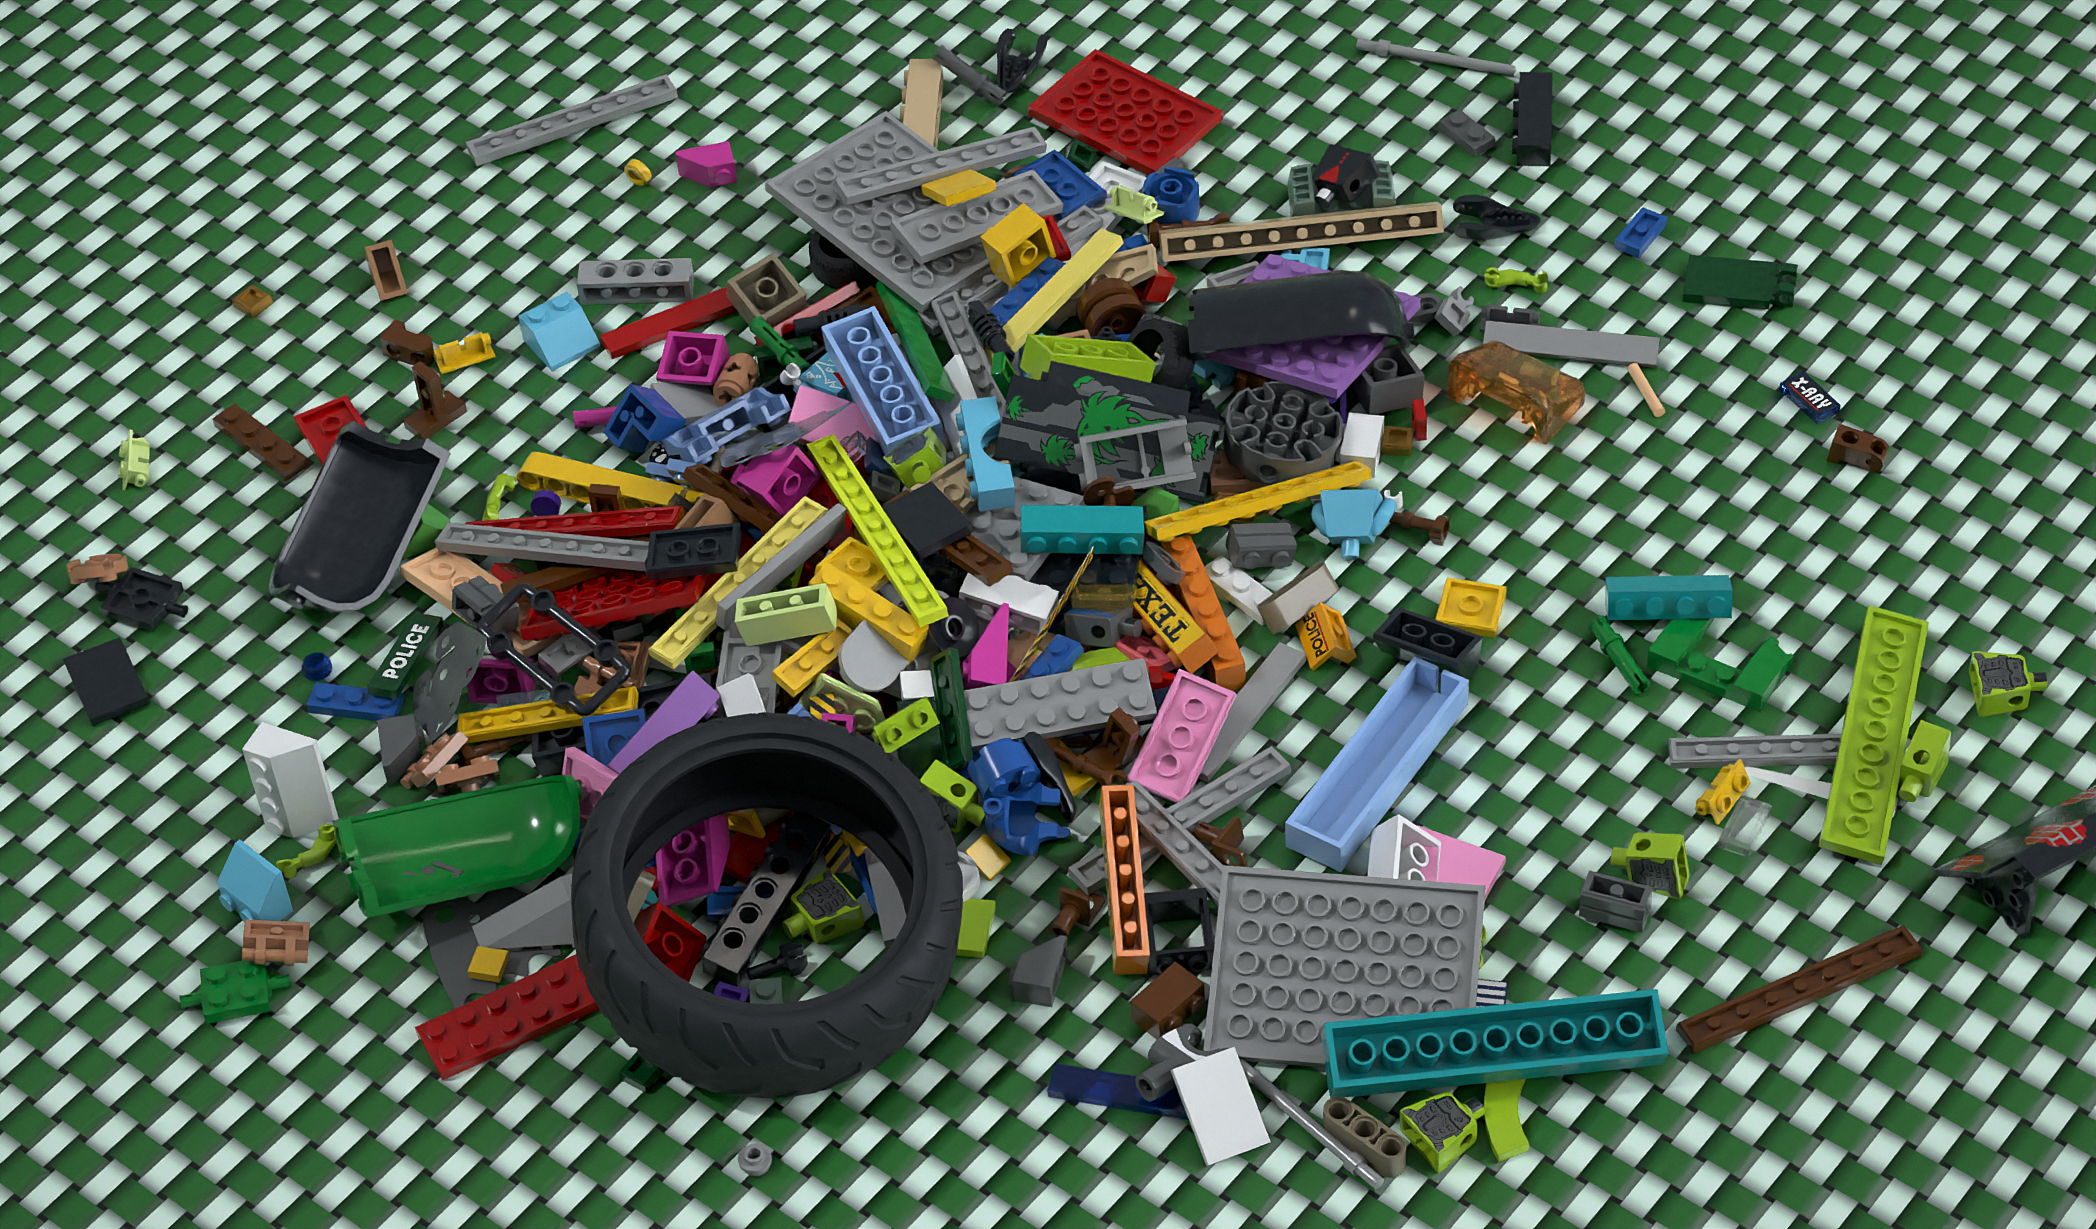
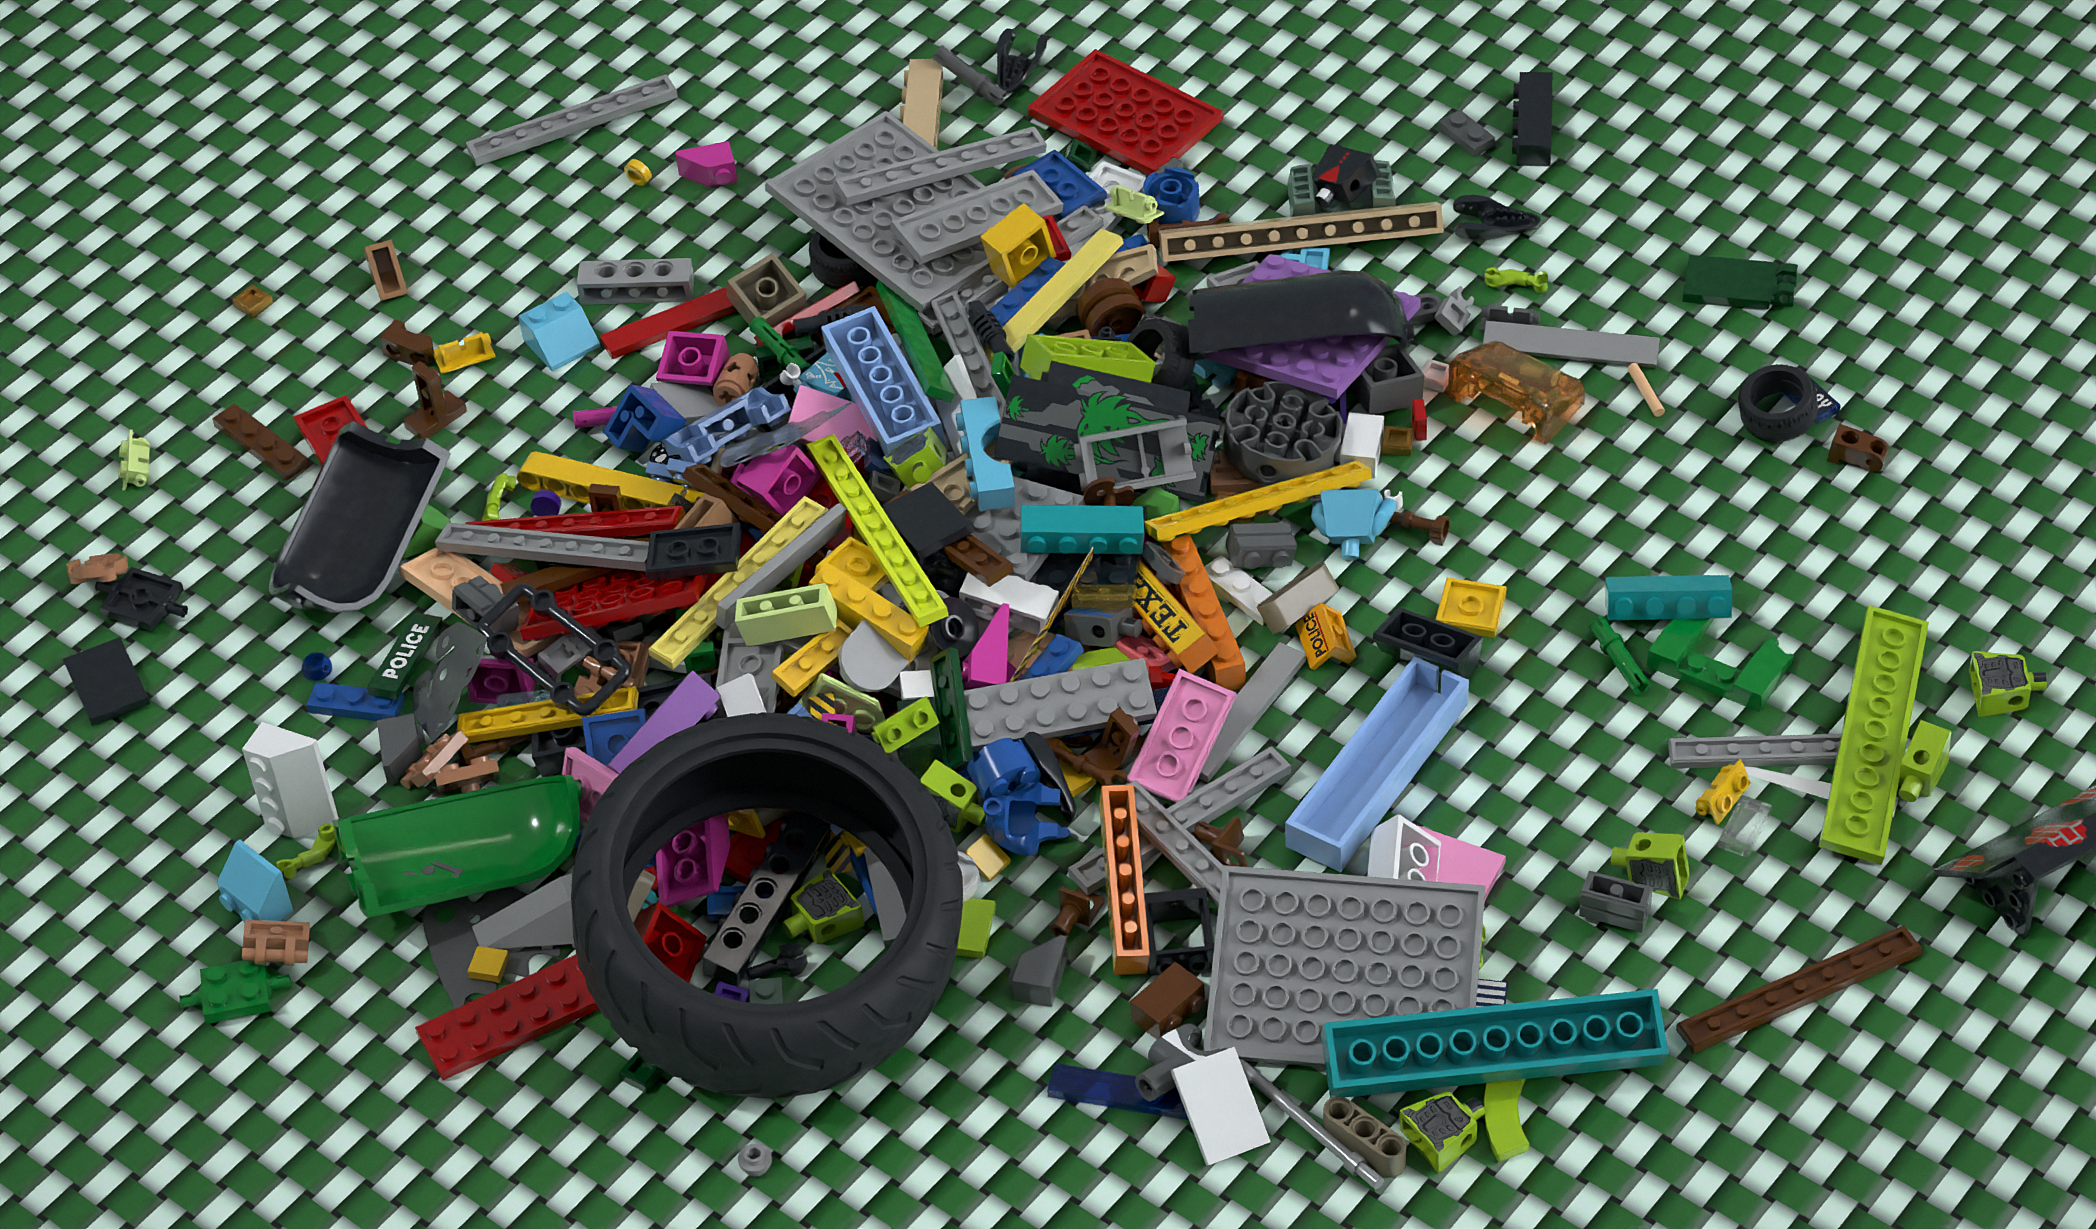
yellow tile [921,169,997,207] -> none
light grey bar [1356,38,1516,76] -> none
blue plate [1614,207,1667,258] -> none
none -> white tile [1421,358,1455,392]
none -> black tyre [1738,364,1818,442]

